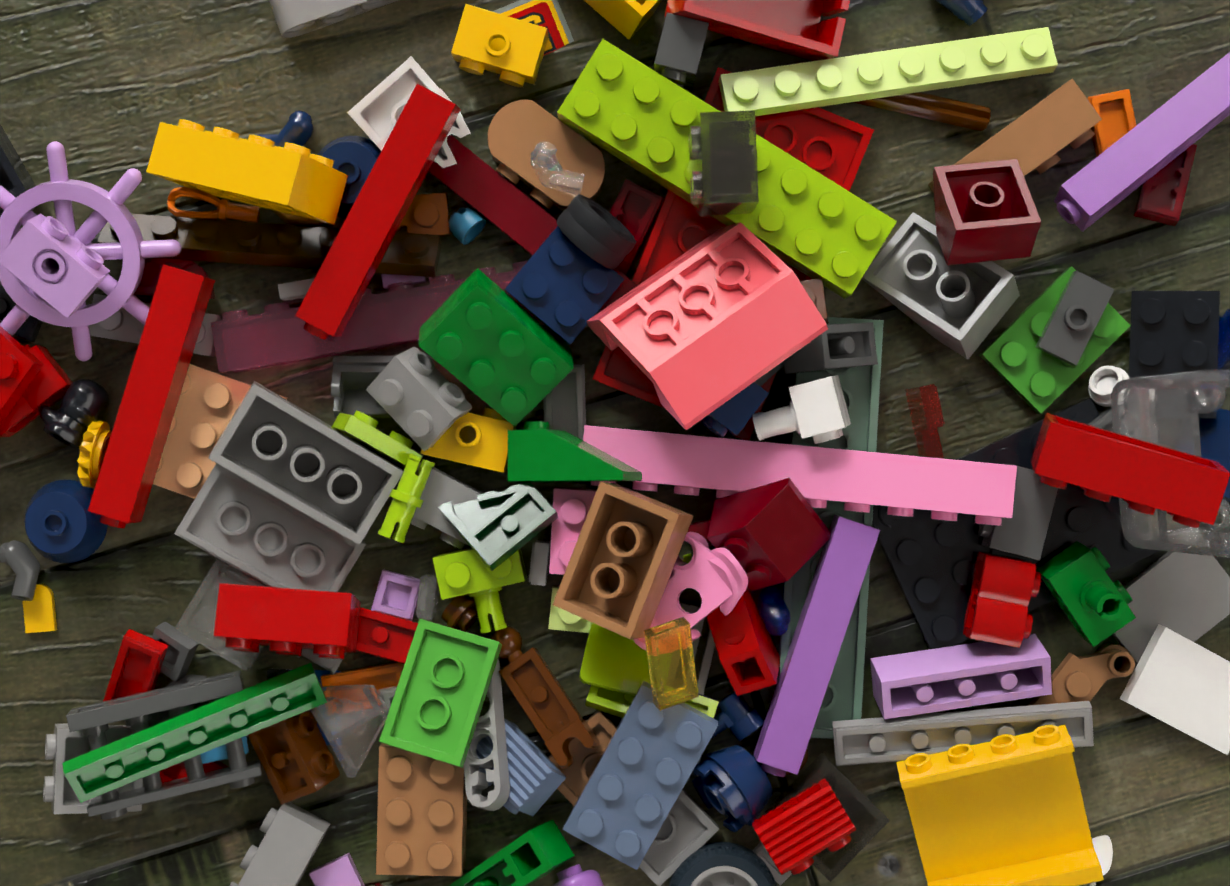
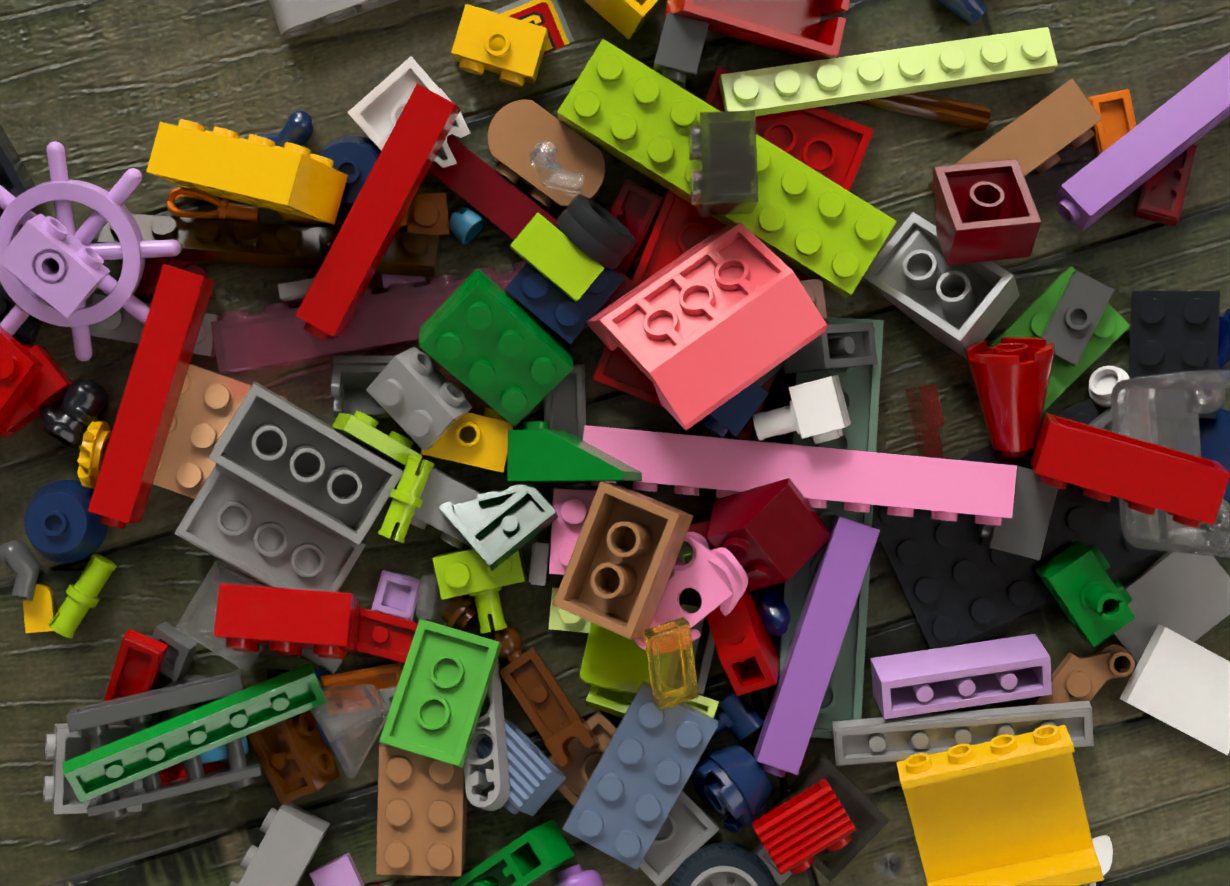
red brick [963,552,1041,648] -> none
none -> lime pin [48,553,117,638]
none -> lime tile [510,212,604,302]
none -> red cone [966,337,1055,458]

